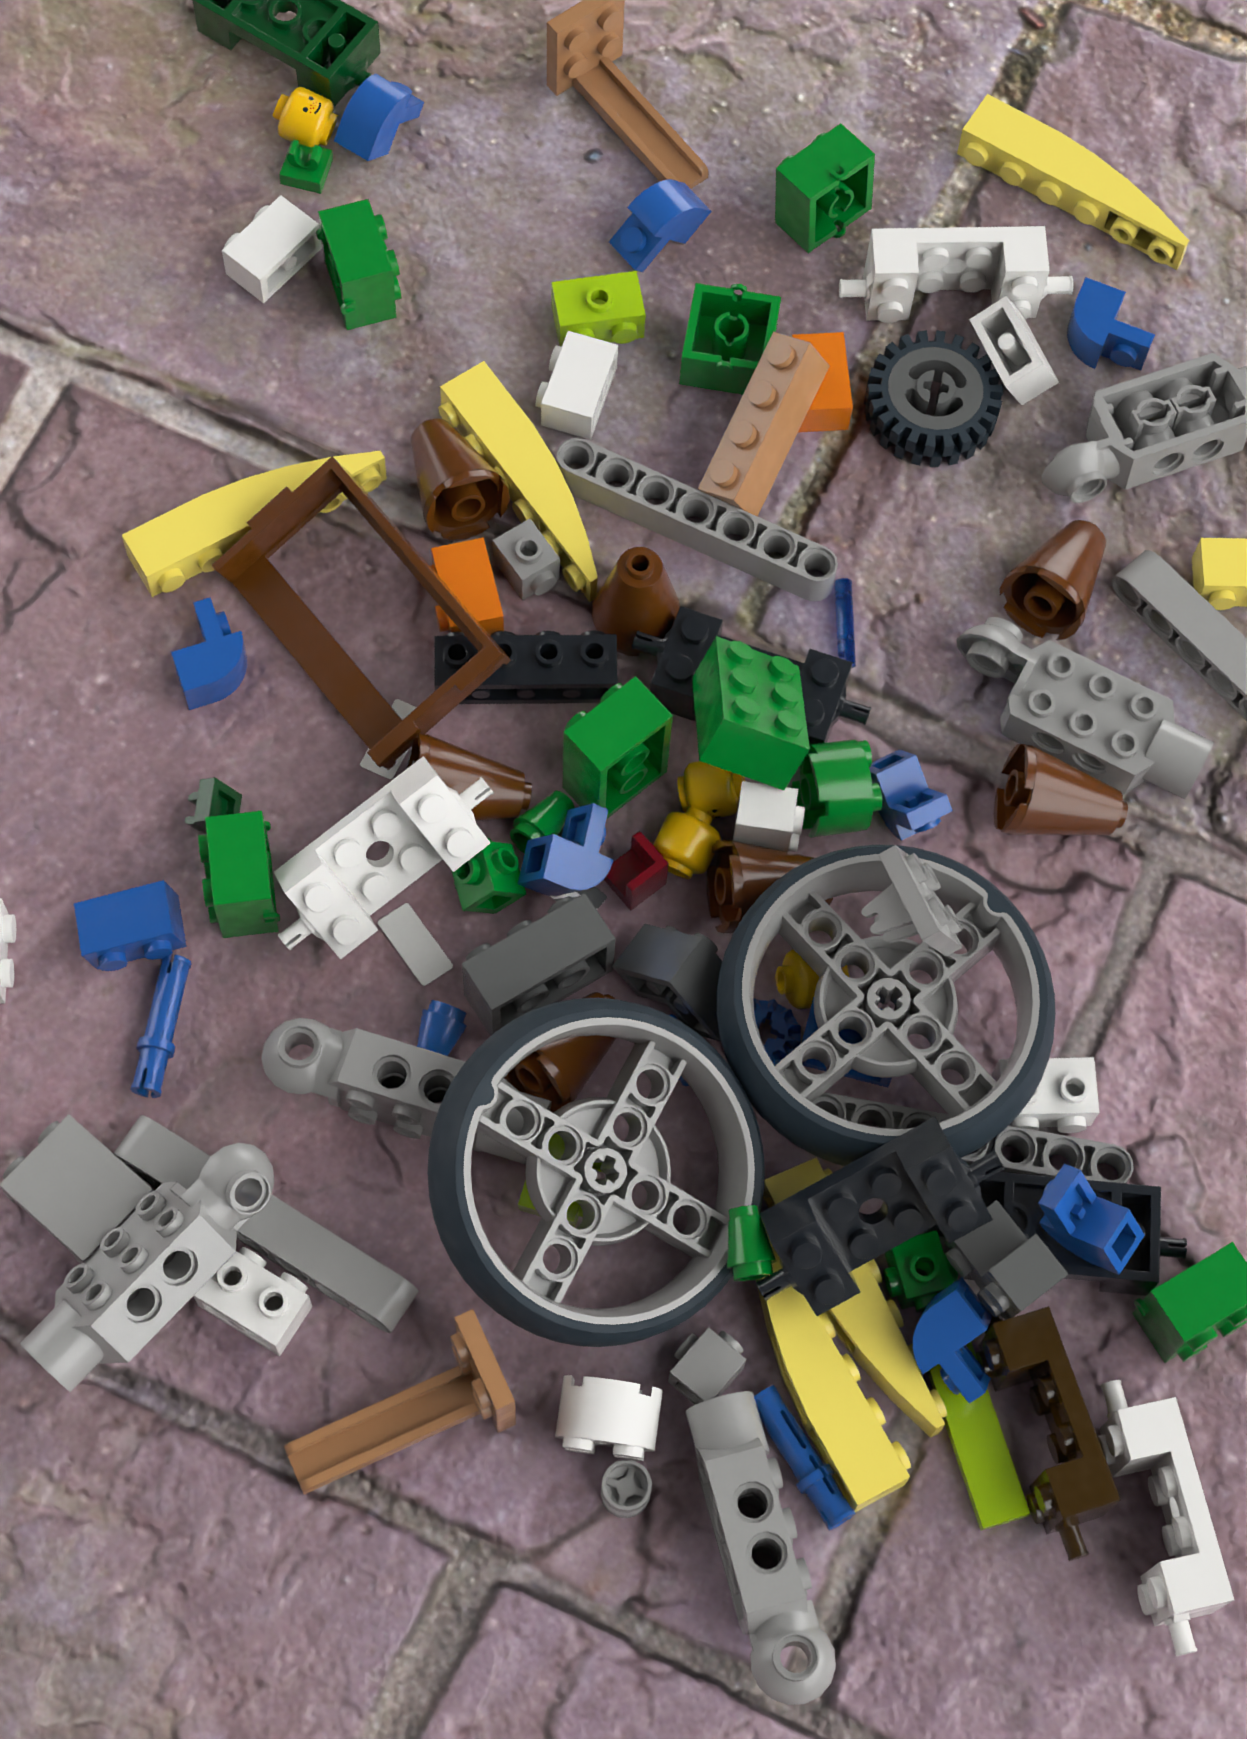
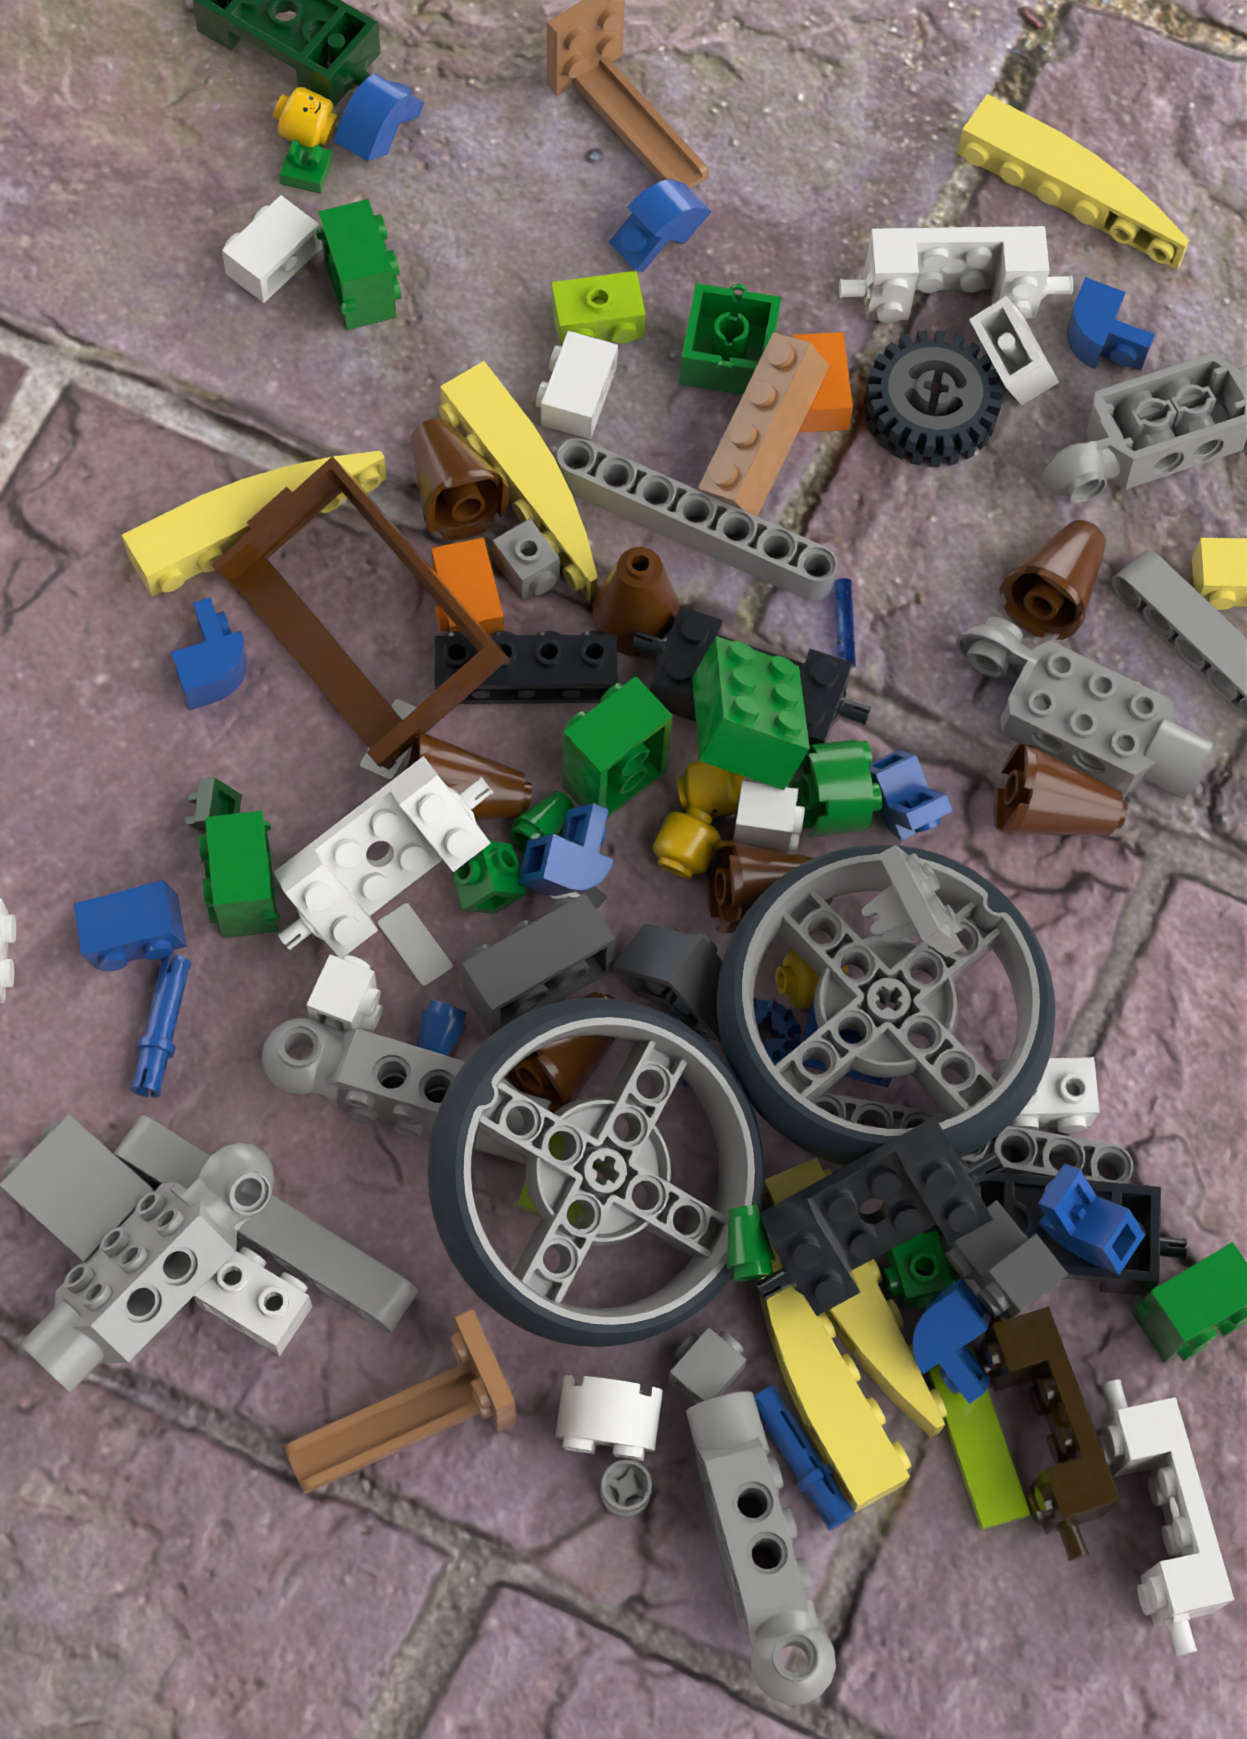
dark red panel [604,831,669,911] -> none
green brick [775,123,875,253] -> none
none -> white brick [306,954,383,1032]

